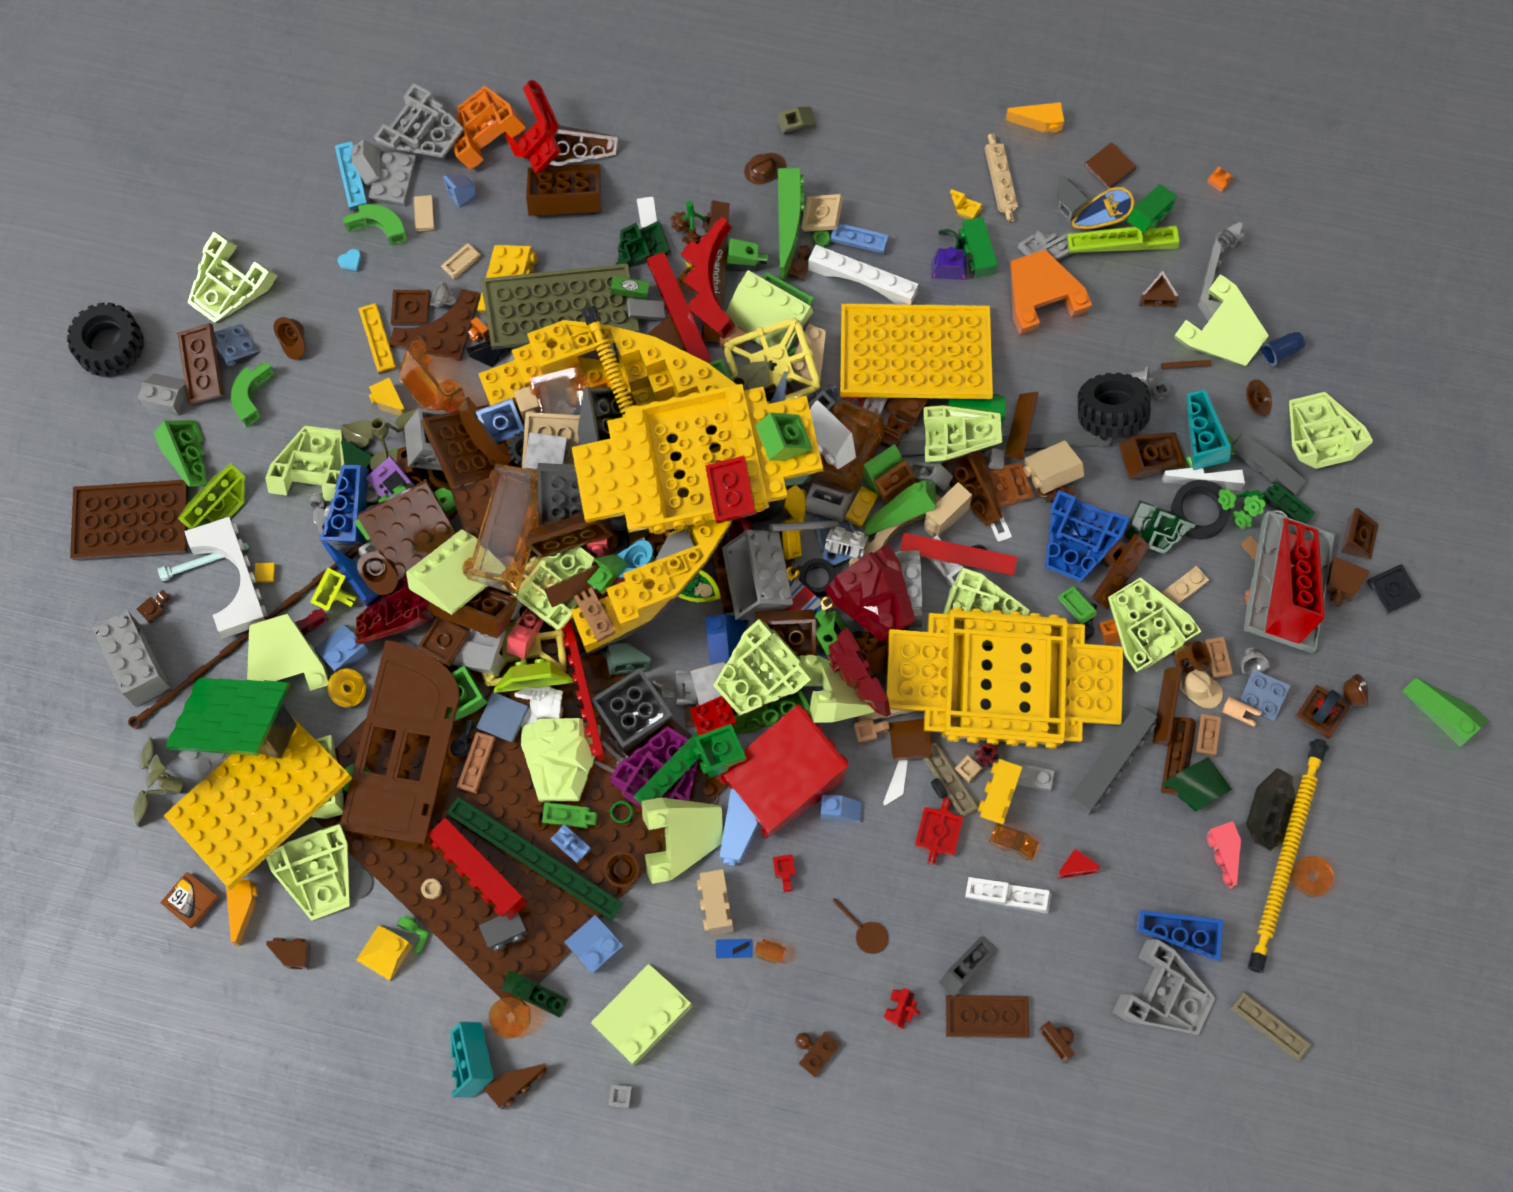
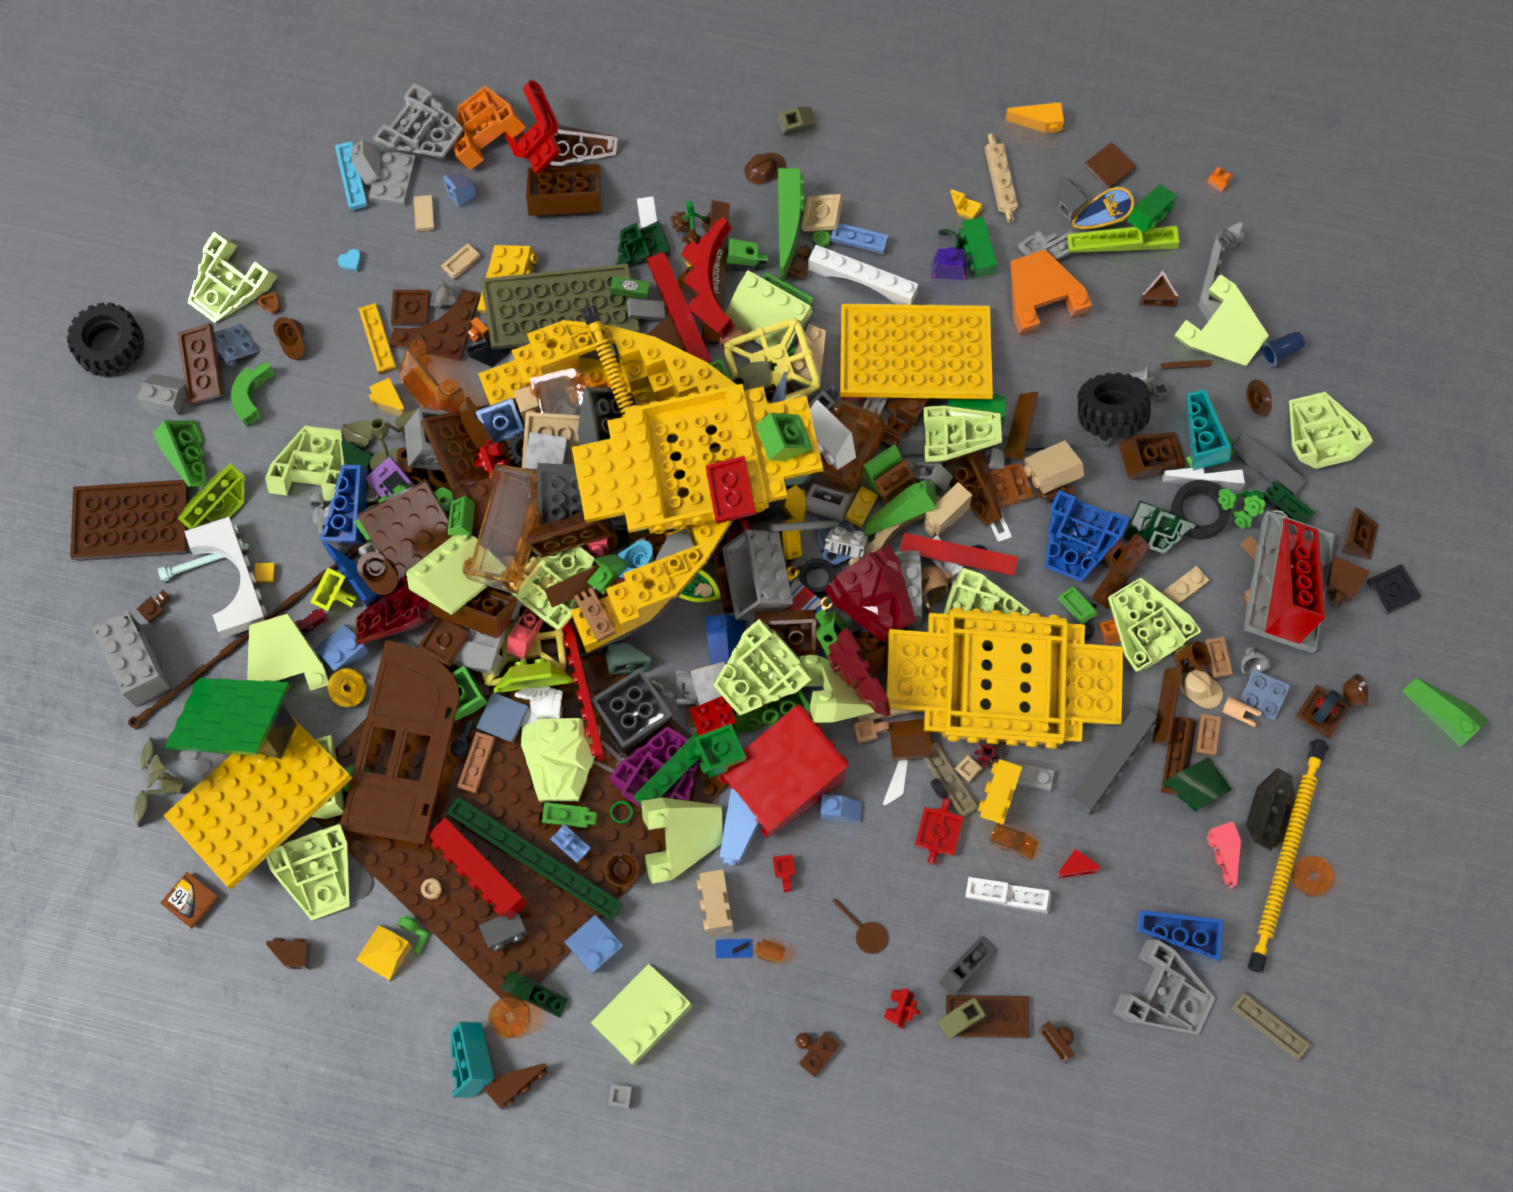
light orange slope [226,879,259,946] -> none
bright green arch [343,204,408,246] -> none
none -> dark orange tile [257,291,281,315]
none -> bright green slope [448,496,475,535]
none -> red hips [475,439,509,480]
none -> medium nougat hair [921,566,953,614]
none -> olive slope [938,997,986,1040]

